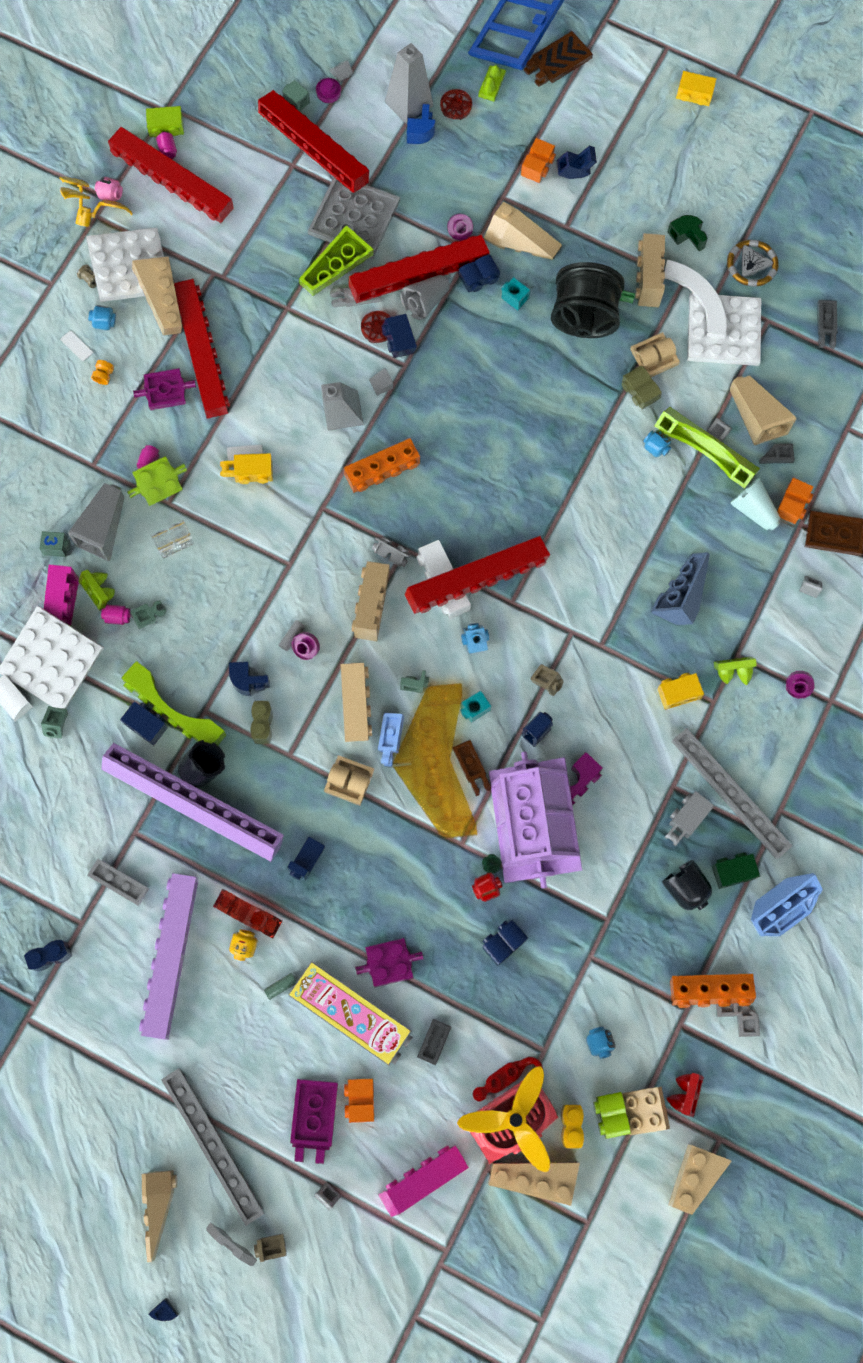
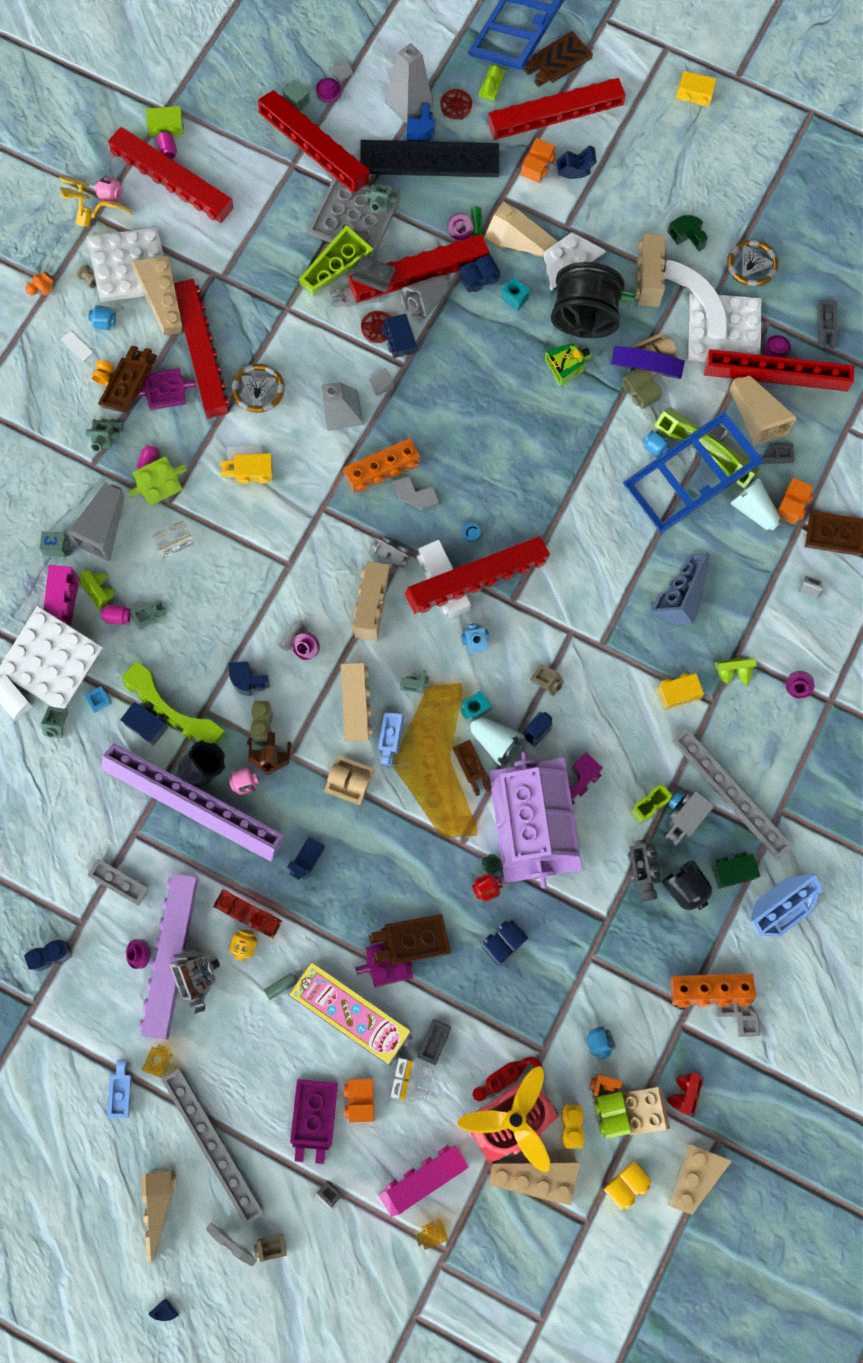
none -> orange animal [25,271,55,296]
none -> dark azure tile [84,686,112,713]
none -> sand green piece [85,419,123,452]
none -> reddish brown tile [98,346,157,414]
none -> light blue plate [107,1060,132,1118]
none -> magenta plate [126,939,151,969]
none -> clear yellow brick [142,1044,173,1078]
none -> torso [169,950,220,1014]
none -> bright pink head [229,767,260,795]
none -> piece [231,364,285,413]
none -> reddish brown piece [247,732,292,775]
none -> dark grey plate [352,255,396,293]
none -> black plate [360,140,499,178]
none -> sand green piece [365,183,401,212]
none -> reddish brown tile [368,914,451,965]
none -> clear hips [391,1058,433,1102]
none -> light grey tile [392,476,439,511]
none -> clear yellow brick [415,1218,448,1250]
none -> dark azure tile [462,523,481,543]
none -> light aqua cone [470,717,525,767]
none -> green piece [471,207,483,236]
none -> red brick [488,78,626,140]
none -> white wing [543,233,606,291]
none -> torso [545,343,591,387]
none -> orange bracket [589,1074,622,1096]
none -> yellow brick [603,1160,652,1210]
none -> dark purple slope [611,346,685,379]
none -> blue door [623,411,763,534]
none -> dark grey brick [628,840,661,901]
none -> lime brick [630,785,672,824]
none -> dark azure tile [668,791,686,810]
none -> red brick [704,349,855,392]
none -> magenta plate [764,335,791,358]

